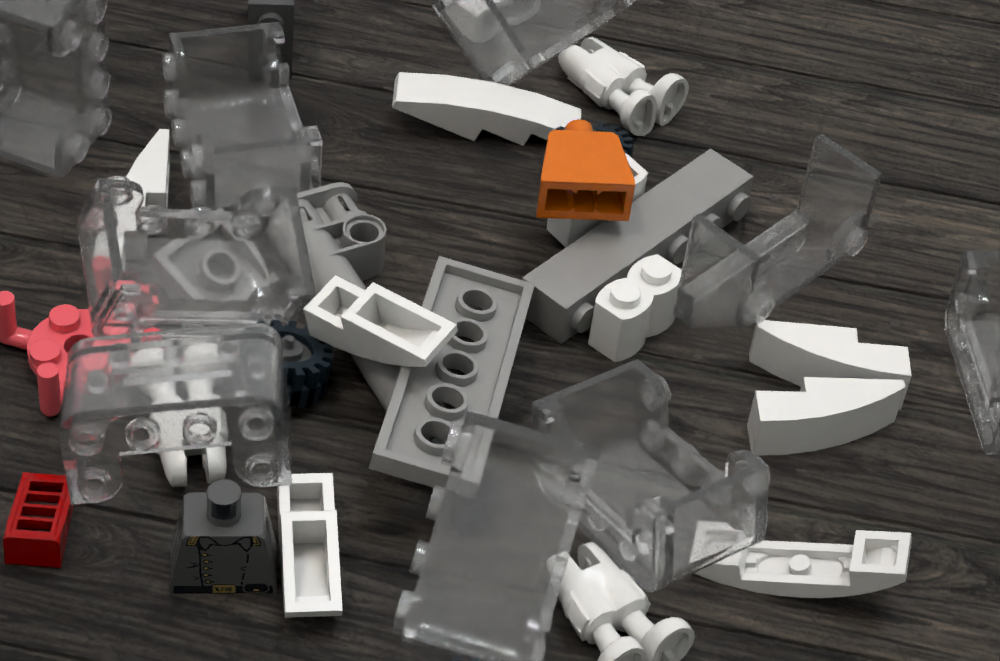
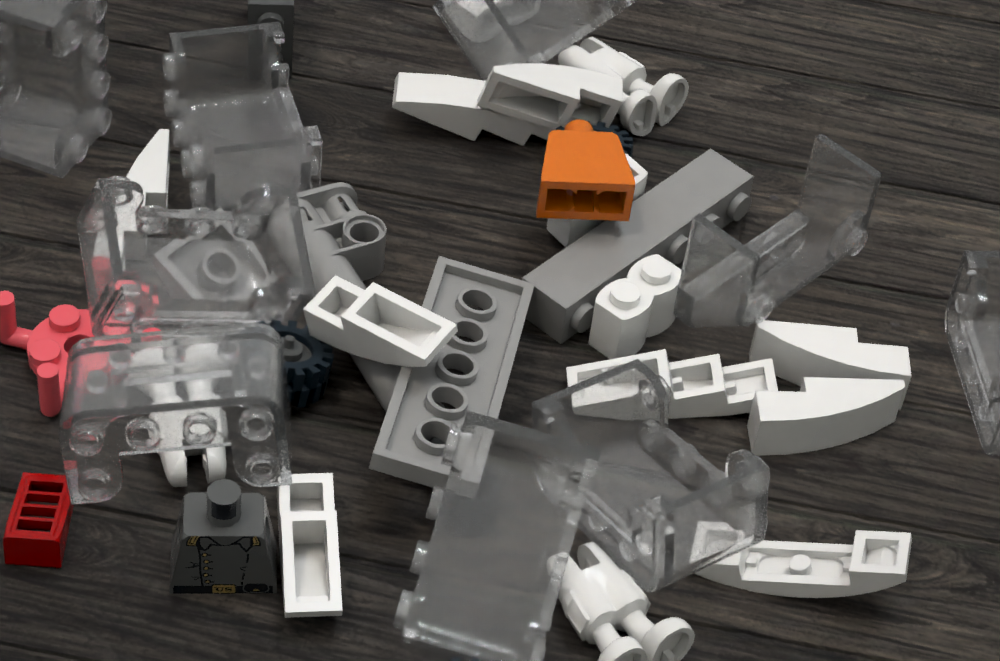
none -> white slope [477,63,623,130]
none -> white slope [566,349,778,419]

